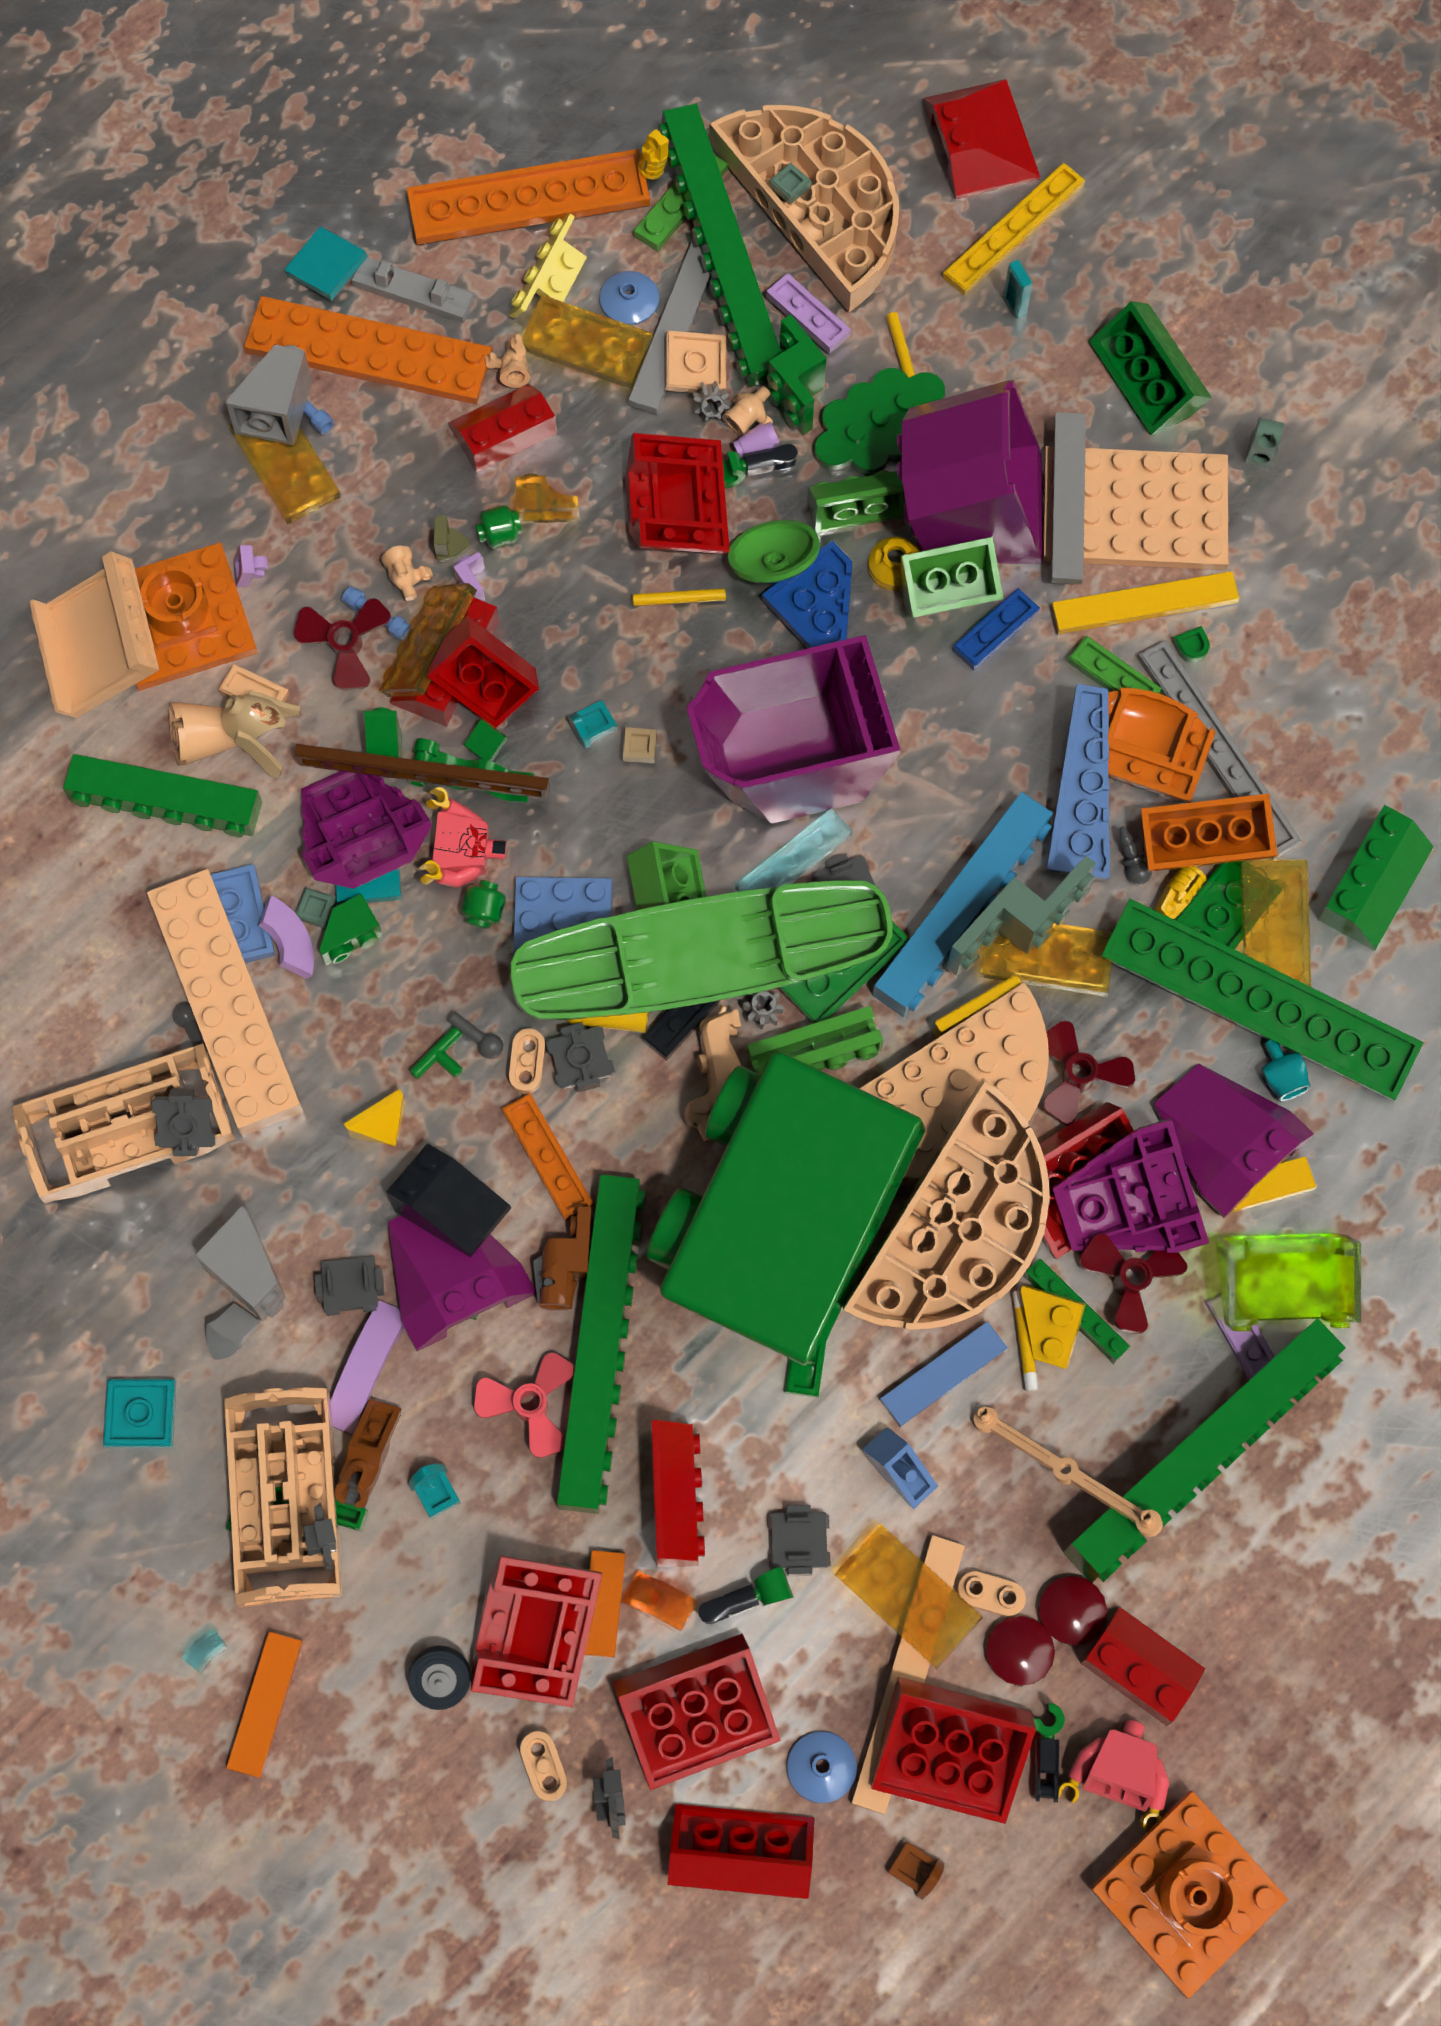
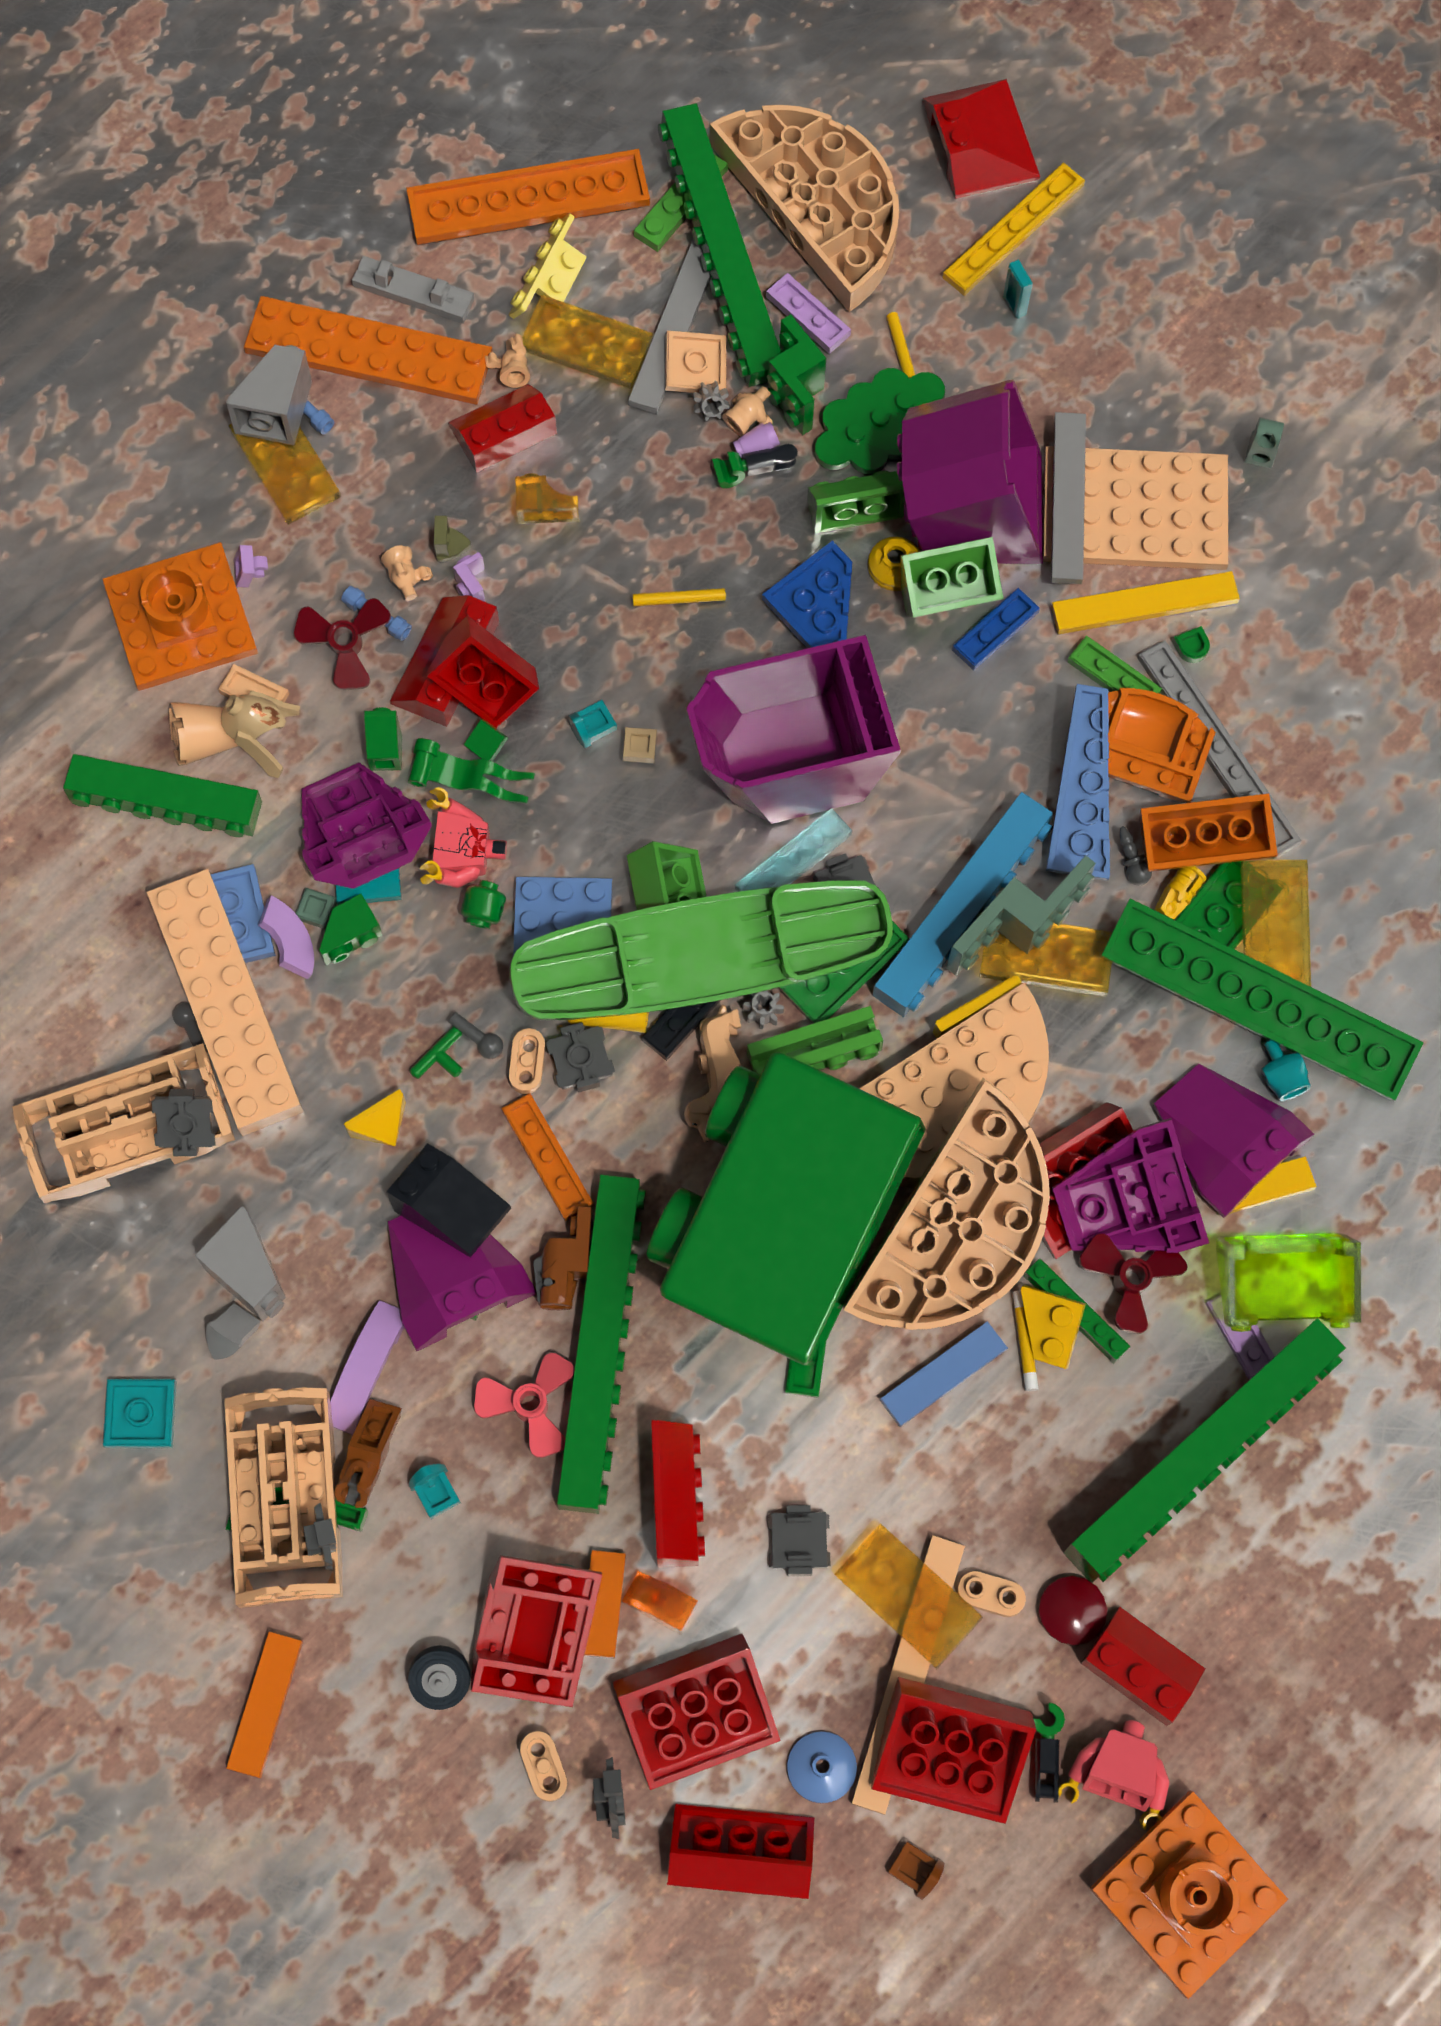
light nougat panel [29,551,159,718] -> none
clear light blue piece [181,1628,228,1674] -> none
teal tile [284,226,368,301] -> none
reddish brown tile [294,744,550,799] -> none
dark grey piece [315,1256,385,1316] -> none
clear yellow plate [379,583,477,697] -> none
green head [475,505,522,549] -> none
medium blue dish [599,271,659,325] -> none
red slope [625,433,730,554] -> none
yellow hinge [638,129,669,180] -> none
piece [698,1567,794,1624] -> none
bright green dish [728,520,820,584] -> none
sand green tile [769,163,812,205] -> none
medium blue slope [862,1427,938,1509] -> none
light nougat piece [973,1407,1163,1537] -> none
dark red dish [985,1616,1055,1687] -> none
dark red piece [1044,1021,1135,1125] -> none
green slope [1089,301,1212,435] -> none
green slope [1318,804,1434,951] -> none

